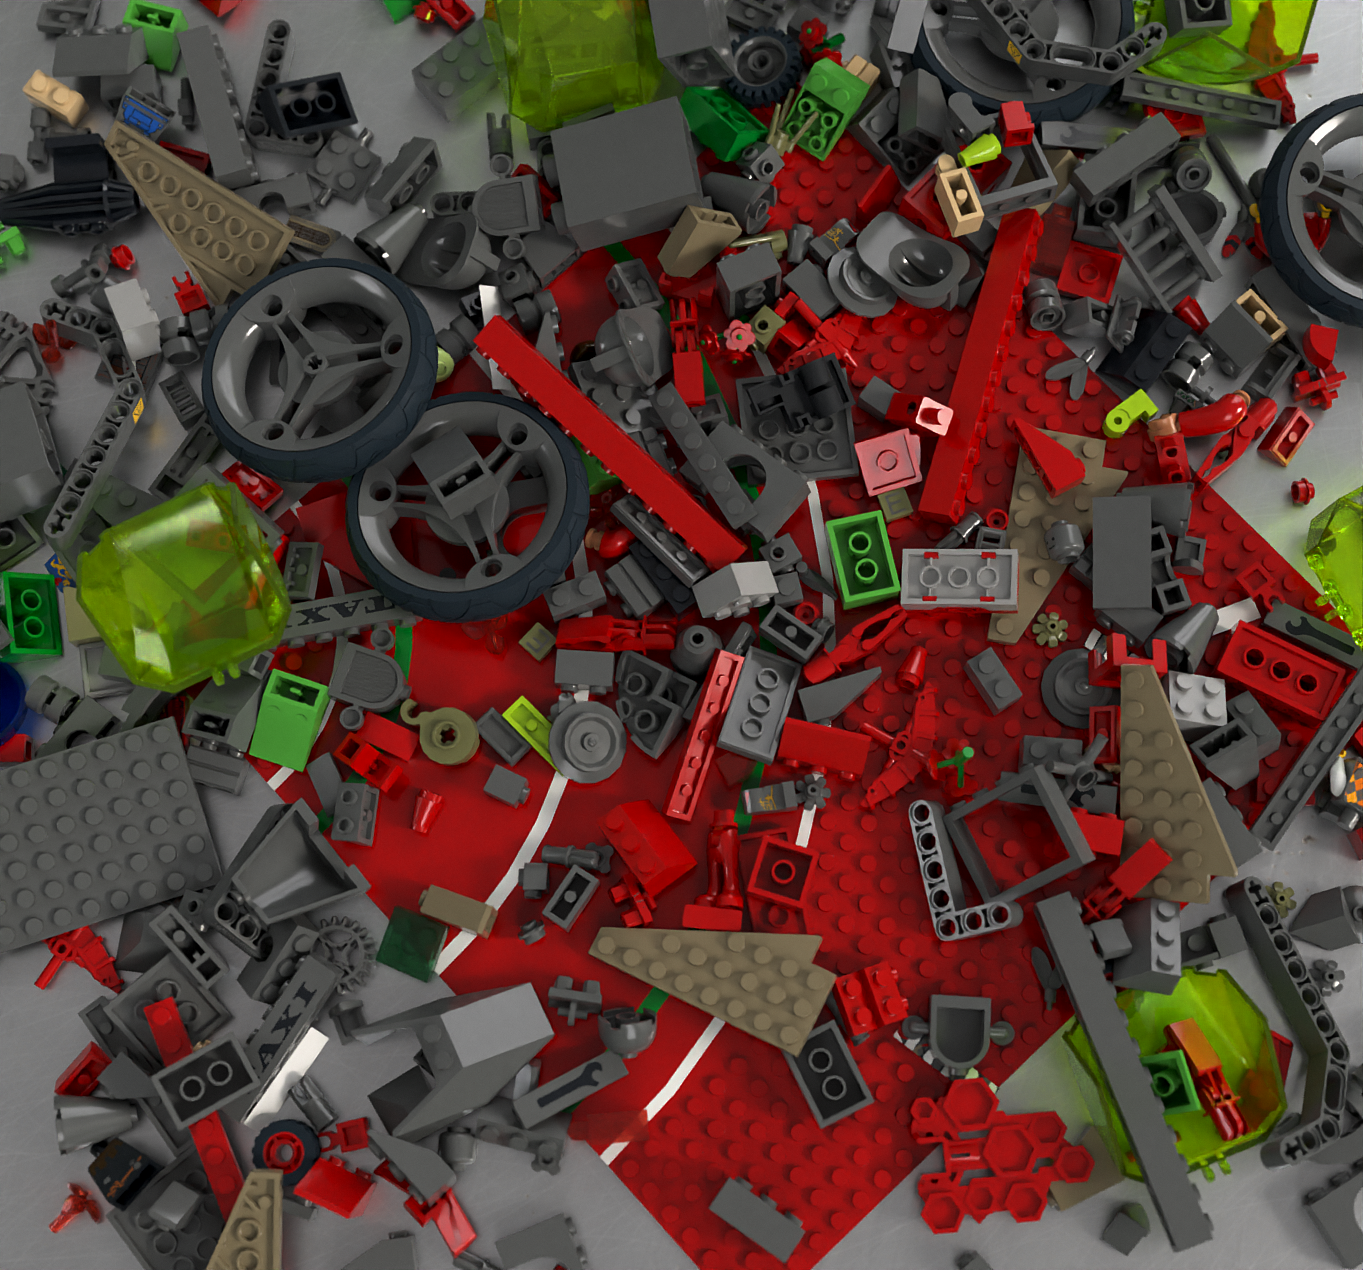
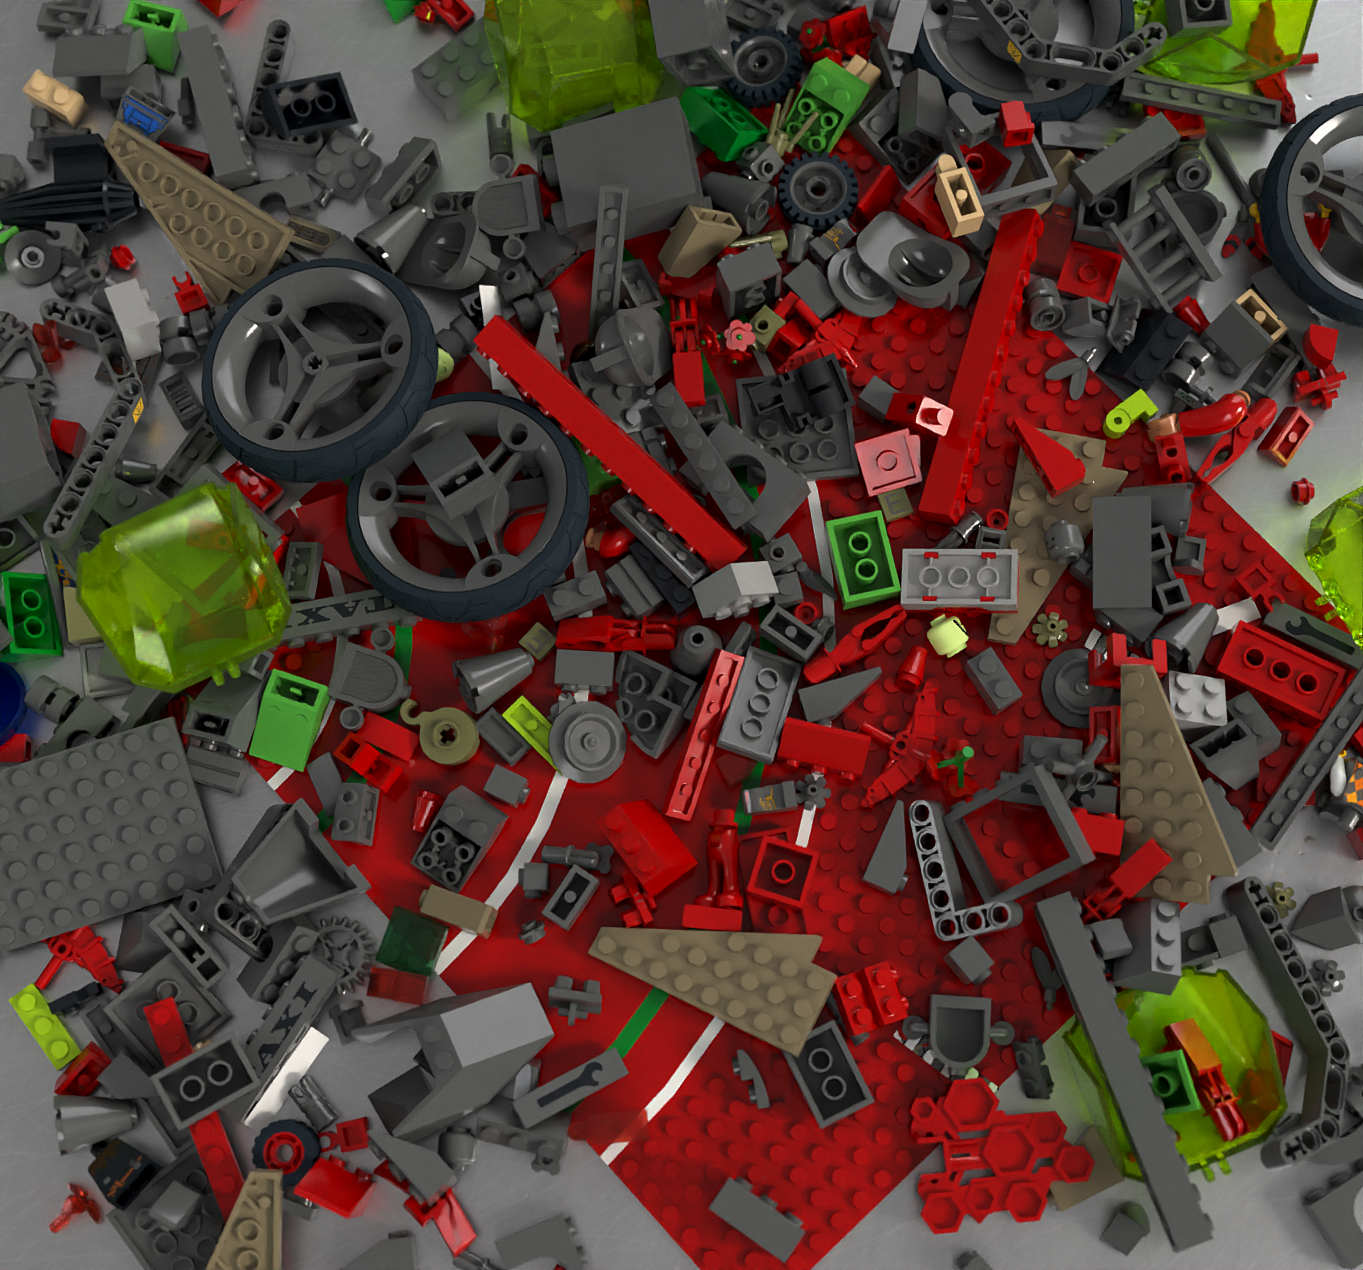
dark grey cylinder [598,1007,657,1058] -> none
lime cone [958,133,1001,168] -> none
none -> dark grey dish [5,230,61,284]
none -> lime plate [9,982,83,1071]
none -> dark grey bar [38,539,74,649]
none -> dark grey hinge [45,221,91,268]
none -> black plate [48,981,105,1018]
none -> red brick [51,418,87,460]
none -> dark grey cone [115,457,157,483]
none -> clear red brick [366,967,428,1006]
none -> dark grey slope [410,785,509,894]
none -> dark grey cone [451,648,534,714]
none -> dark grey plate [588,183,629,341]
none -> dark grey slope [732,1050,770,1109]
none -> wheel [777,151,858,235]
none -> red slope [821,5,878,63]
none -> dark grey slope [861,800,909,896]
none -> yellowish green head [927,614,969,658]
none -> dark grey brick [942,935,994,986]
none -> dark grey hinge [1011,1035,1054,1100]

